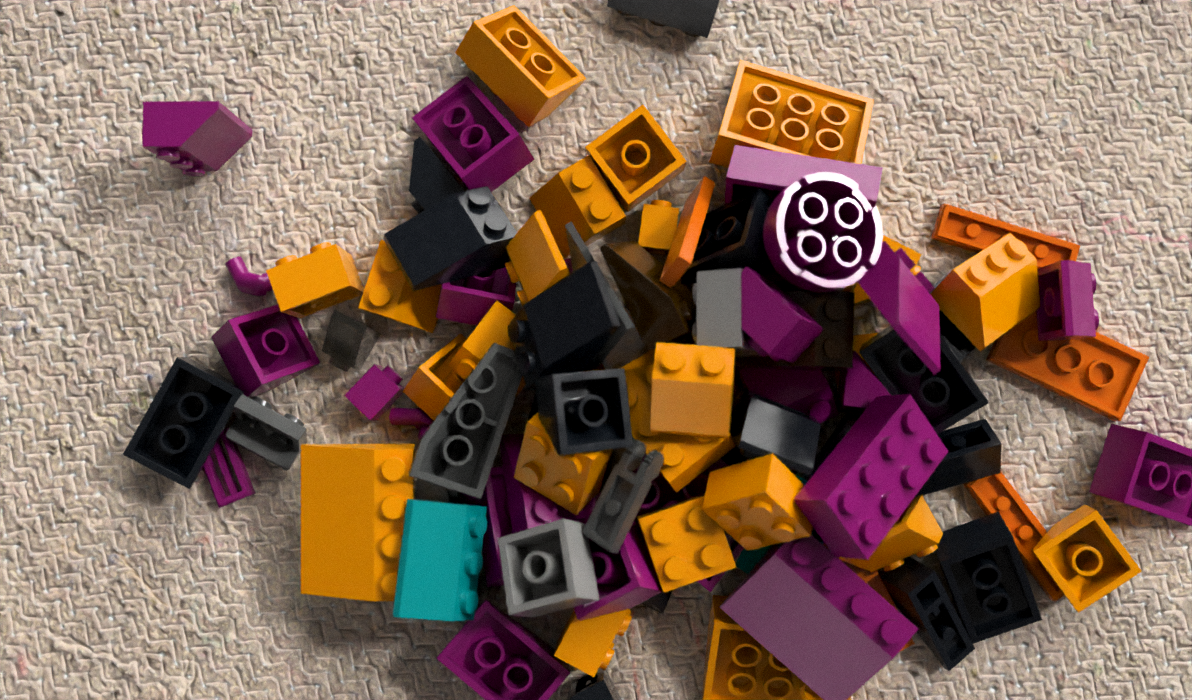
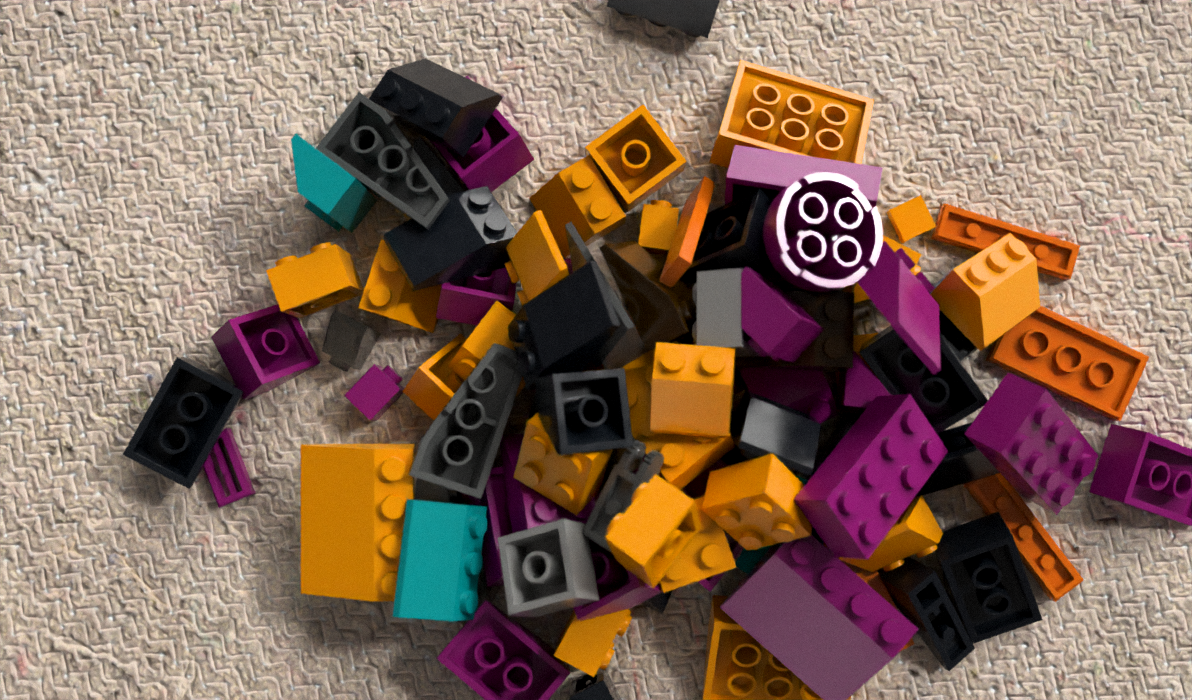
magenta slope [142,101,252,177] -> none
magenta arm [225,256,273,297] -> none
dark grey bracket [226,394,307,471] -> none
magenta arm [389,408,434,440] -> none
light orange slope [455,5,586,127] -> none
light orange slope [1032,504,1142,613] -> none
magenta slope [1036,260,1099,341] -> none
none -> teal slope [291,134,378,233]
none -> dark grey wedge [316,92,450,229]
none -> black slope [369,58,503,158]
none -> light orange brick [605,474,701,589]
none -> light orange tile [886,195,937,243]
none -> magenta brick [964,372,1099,515]

